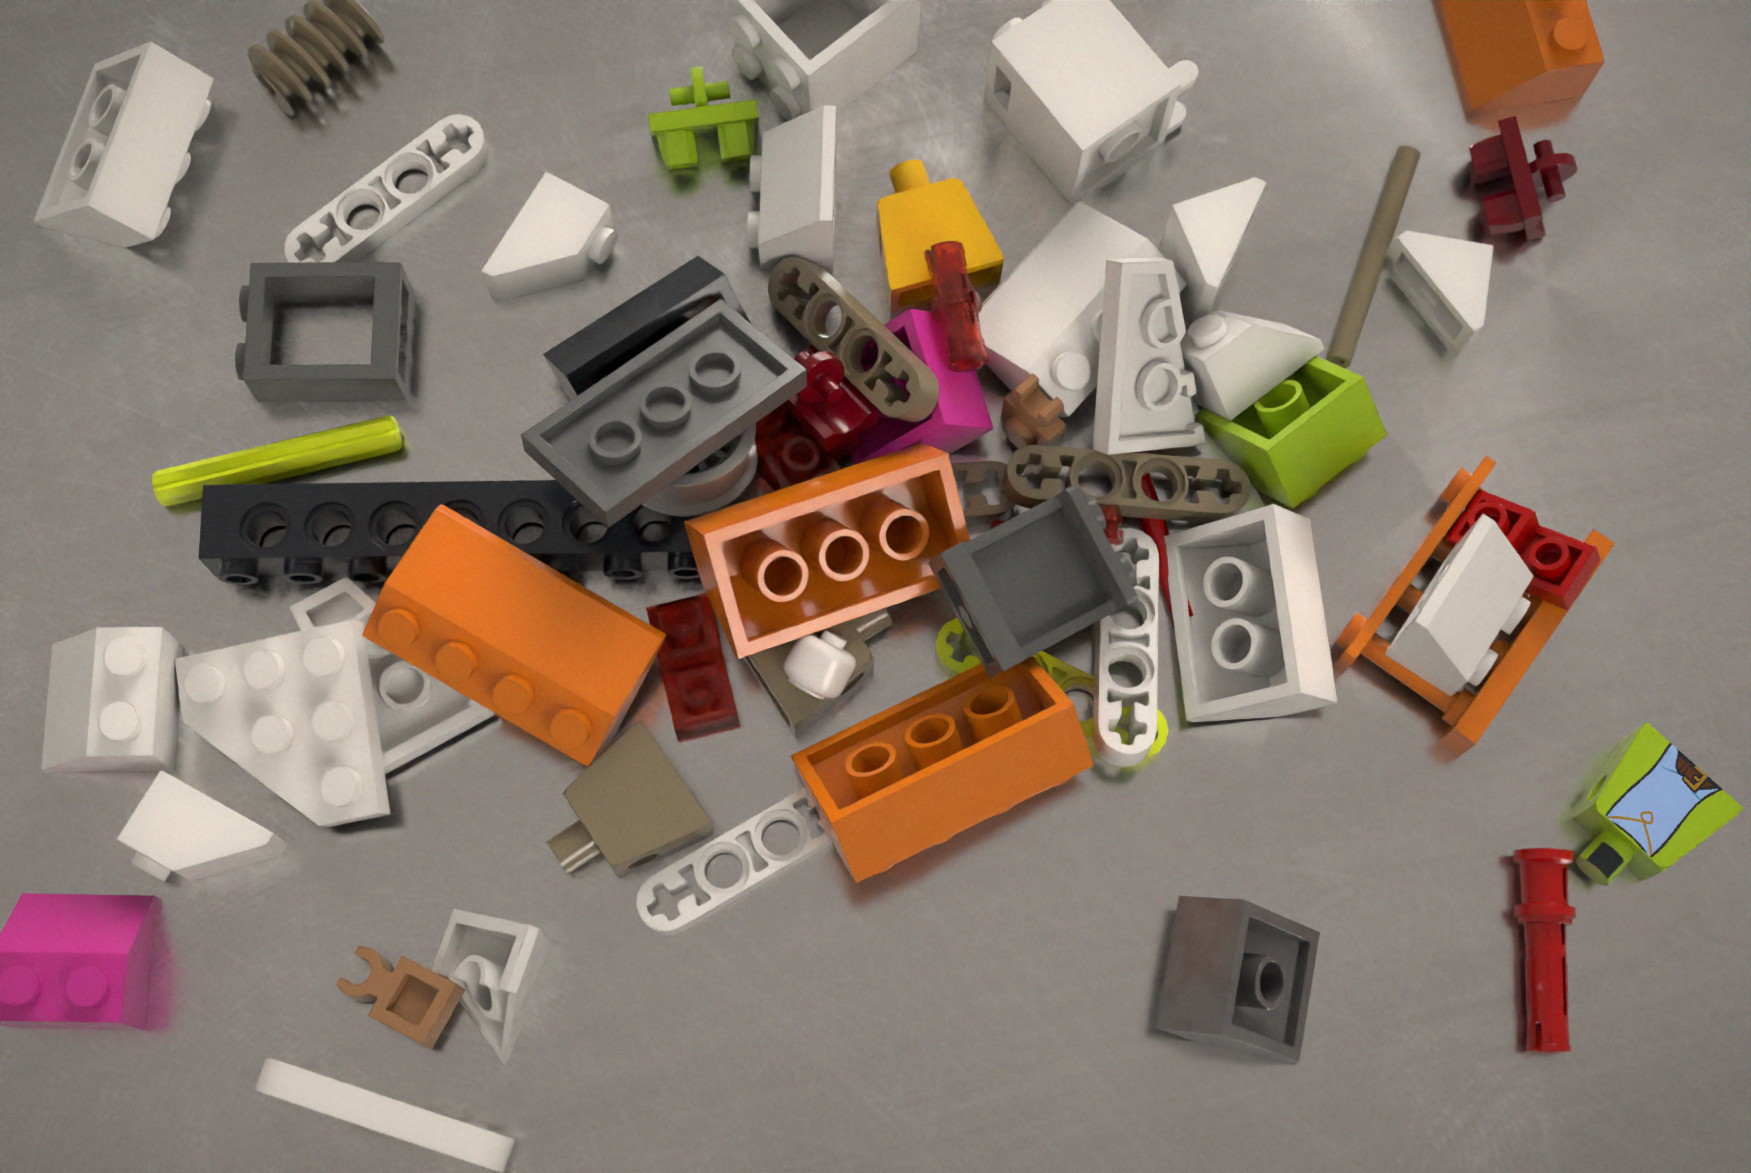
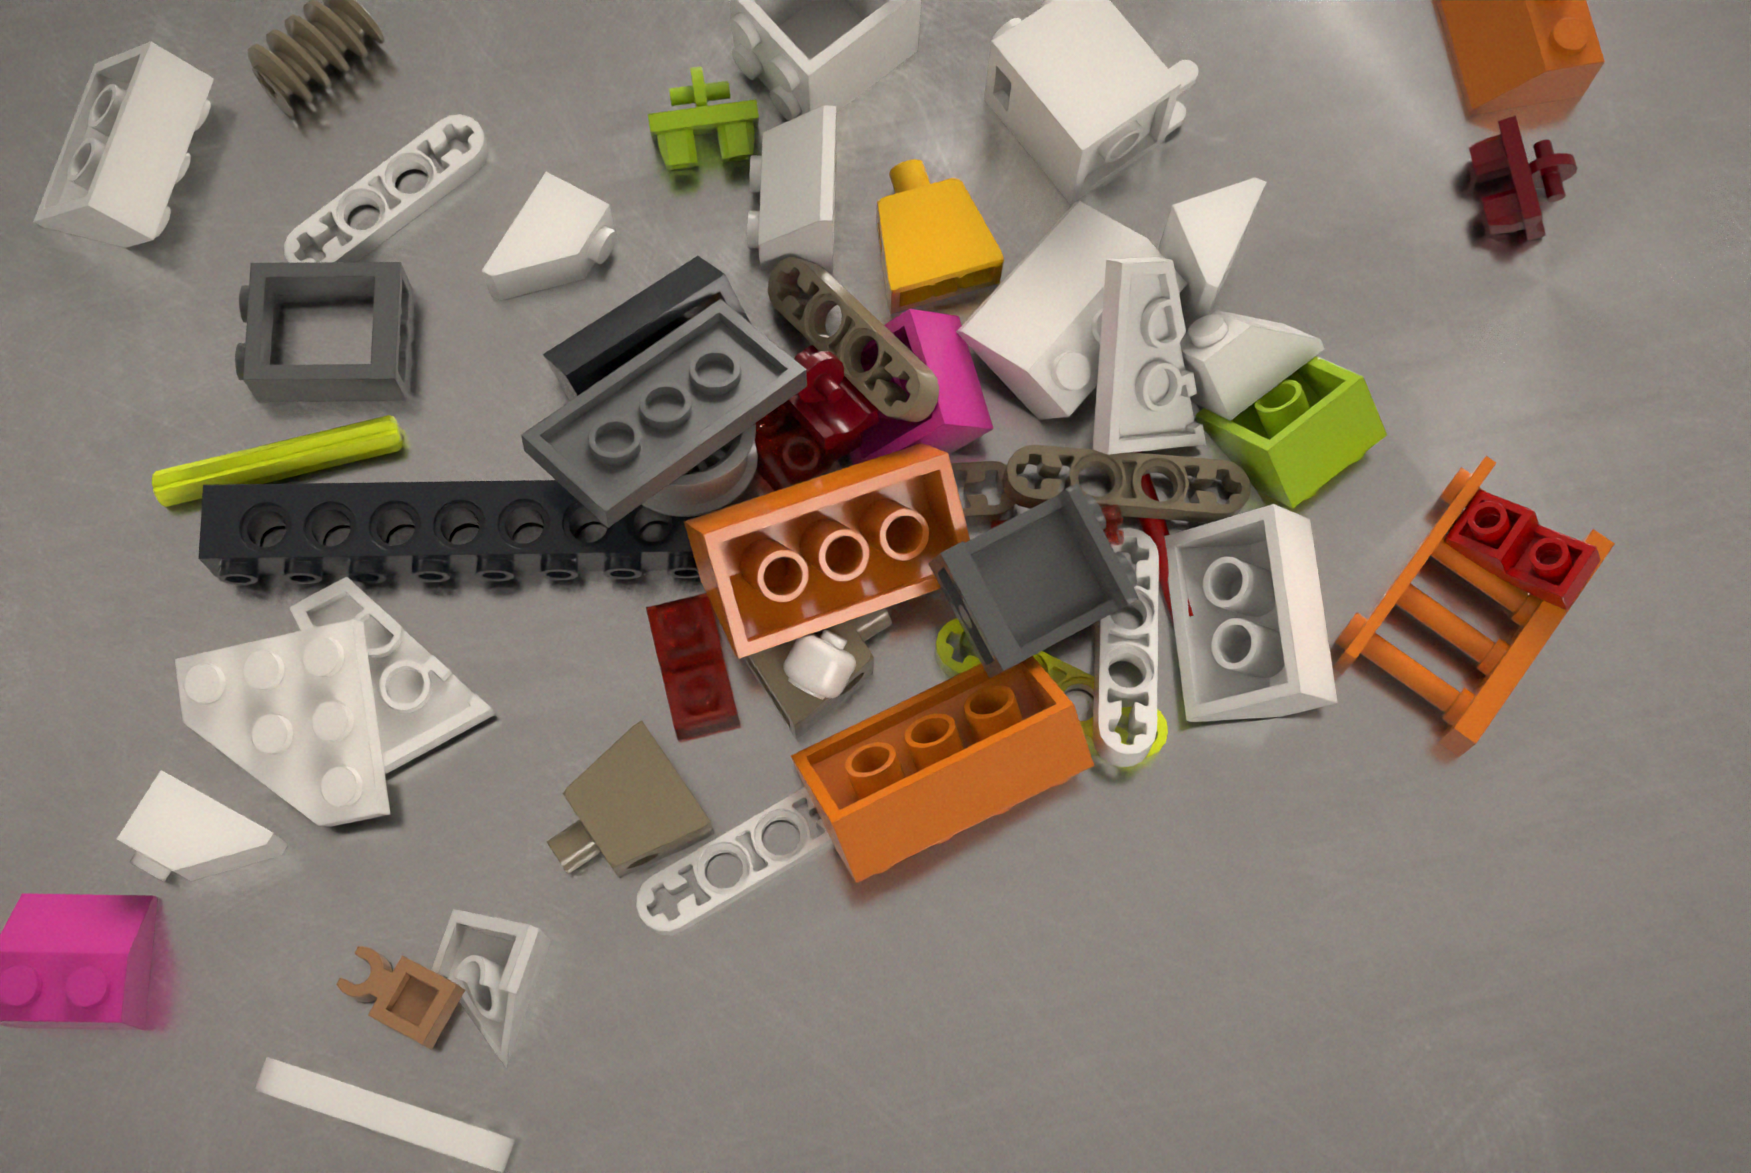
white slope [41,627,184,773] -> none
orange slope [362,504,667,767] -> none
clear red pin [924,241,989,372] -> none
medium nougat plate [1000,374,1066,449] -> none
flat silver slope [1156,896,1320,1063] -> none
dark tan piece [1327,145,1421,367] -> none
white slope [1385,231,1493,355] -> none
white slope [1385,514,1534,697] -> none
red pin [1513,848,1576,1053] -> none
torso [1575,722,1743,886] -> none

